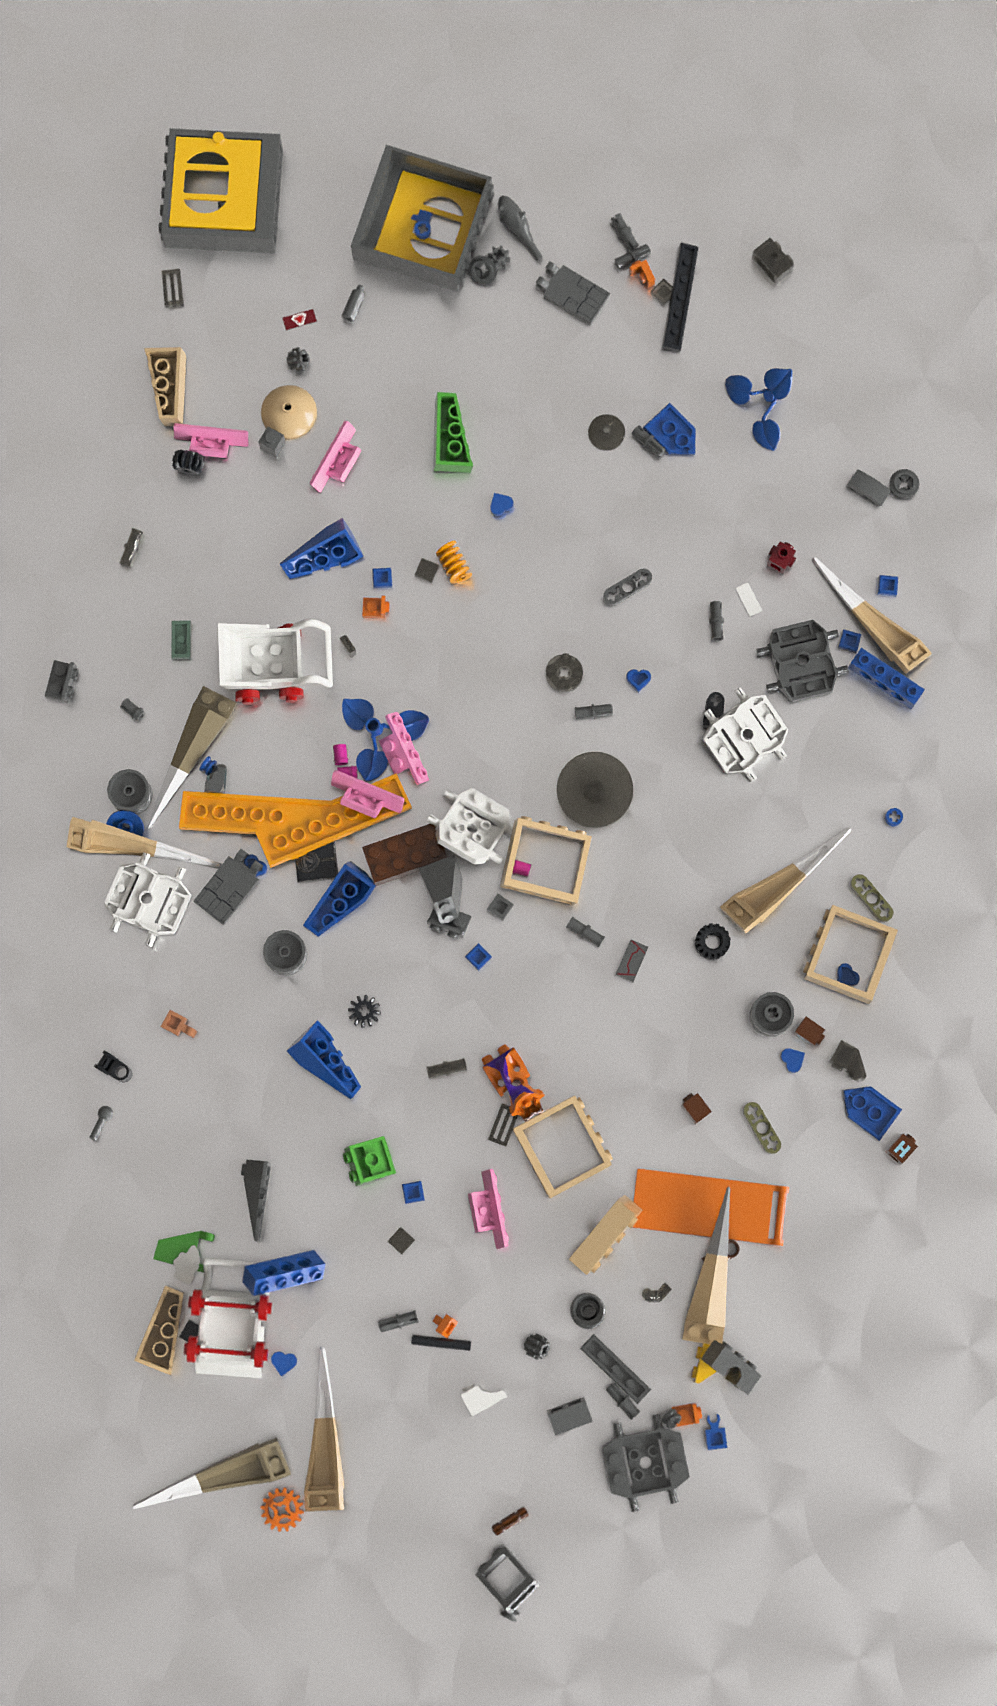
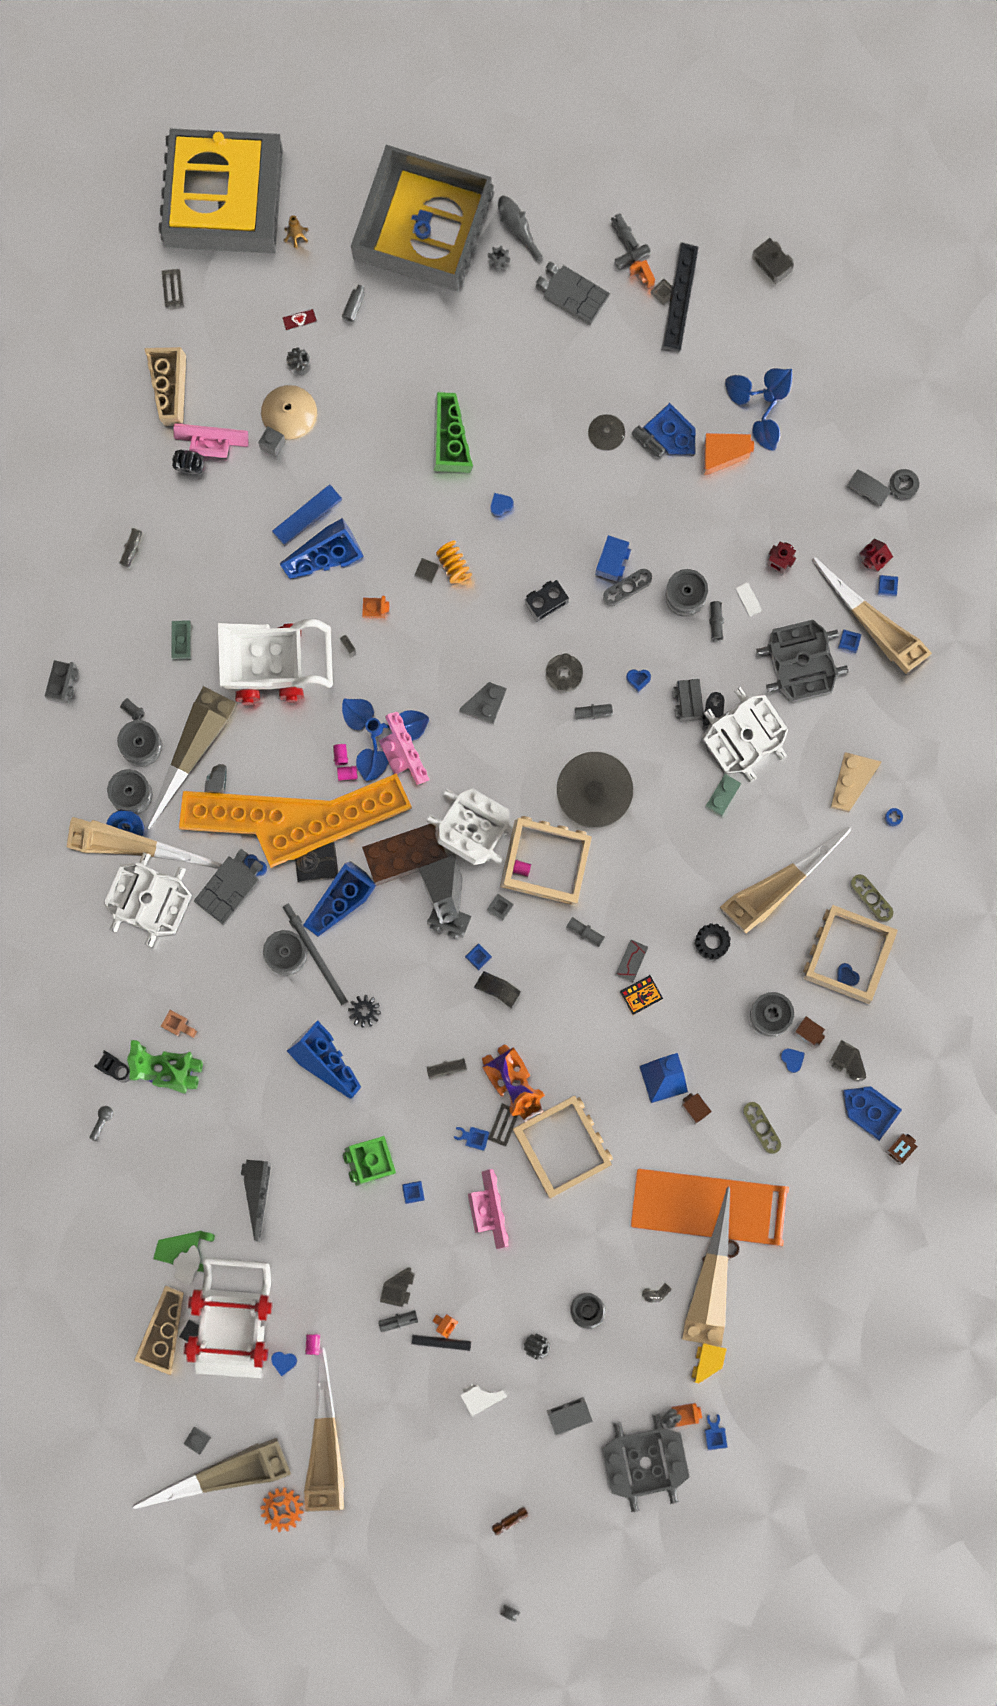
blue bush [199,756,217,776] -> none
blue brick [242,1250,325,1296] -> none
bright pink bracket [310,421,361,493] -> none
bright pink bracket [331,770,404,818] -> none
blue tile [372,568,392,589] -> none
clear smoke tile [387,1227,415,1254] -> none
dark grey gear [469,255,498,284] -> none
dark grey window [475,1546,540,1613] -> none
tan wedge [569,1195,643,1275] -> none
dark grey tile [580,1334,651,1404] -> none
dark grey axle [606,1383,640,1420] -> none
dark grey arch [701,1340,762,1395] -> none
blue brick [848,648,925,710] -> none
none -> dark grey wheel [117,720,162,766]
none -> bright green hips [127,1040,203,1094]
none -> dark grey plate [183,1427,211,1455]
none -> blue tile [272,484,342,546]
none -> dark grey bar [282,903,348,1005]
none -> pearl gold piece [284,215,309,248]
none -> dark pink piece [304,1334,320,1355]
none -> clear smoke slope [380,1267,415,1307]
none -> blue plate [454,1127,490,1151]
none -> dark grey wing [459,682,507,725]
none -> clear smoke slope [474,971,521,1008]
none -> black brick [525,580,569,622]
none -> blue brick [595,535,631,582]
none -> piece [620,975,663,1015]
none -> blue slope [639,1053,688,1103]
none -> dark grey wheel [665,569,708,616]
none -> dark grey brick [673,679,704,722]
none -> orange slope [704,433,754,475]
none -> sand green plate [705,774,742,817]
none -> tan wing [830,752,882,812]
none -> dark red brick [859,538,893,572]

